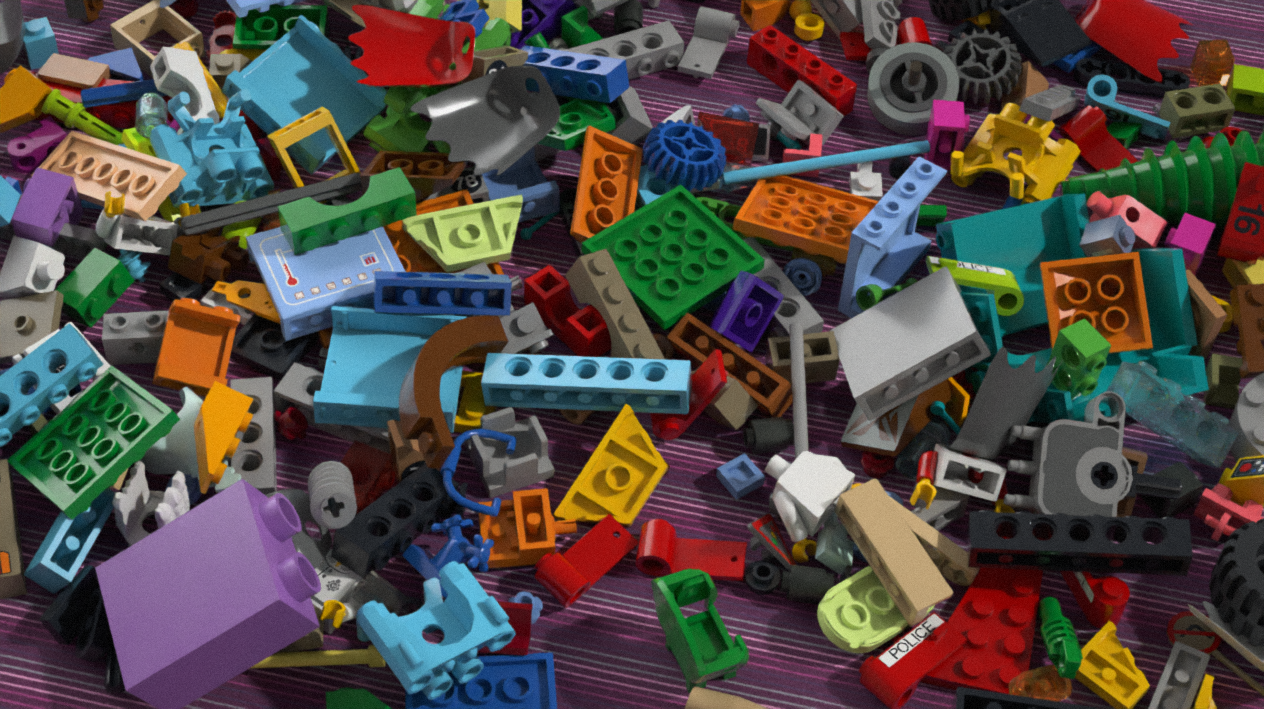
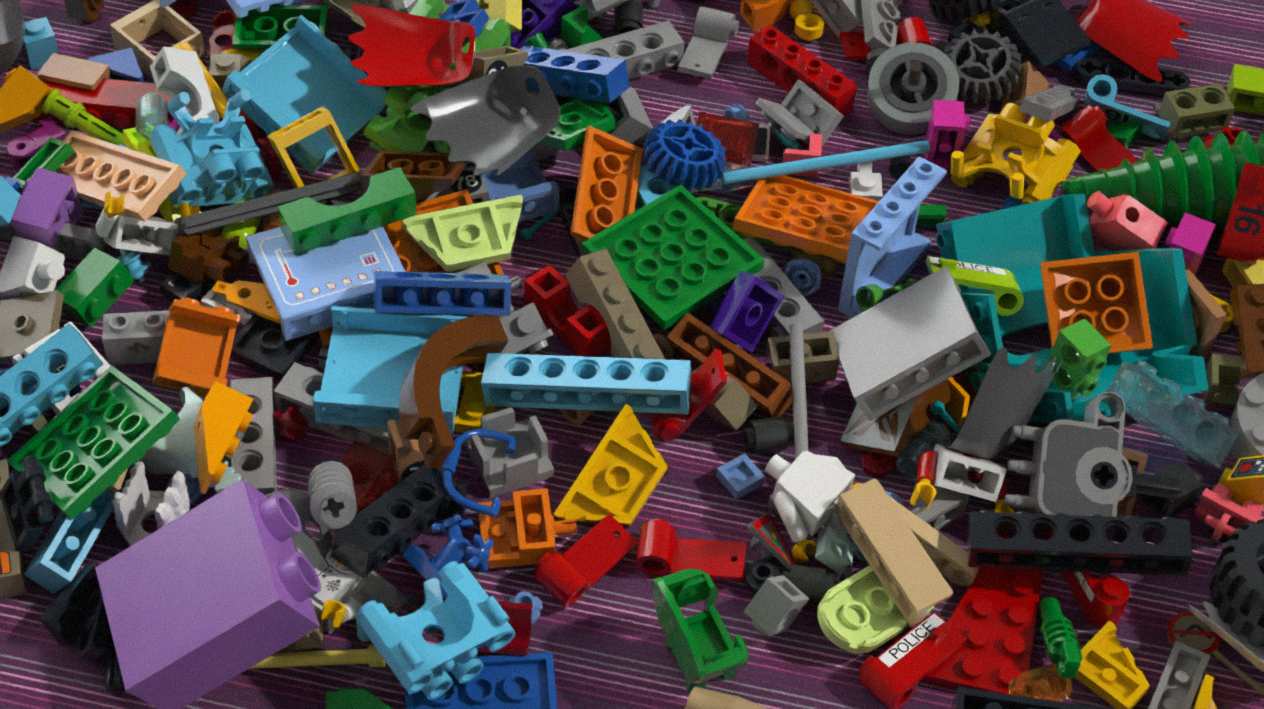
blue axle [81,79,169,108] -> none
sand blue brick [1079,215,1136,257] -> none
clear orange brick [1190,39,1235,86] -> none
none -> black plate [0,456,54,551]
none -> green tile [13,137,74,192]
none -> light grey brick [744,575,809,636]

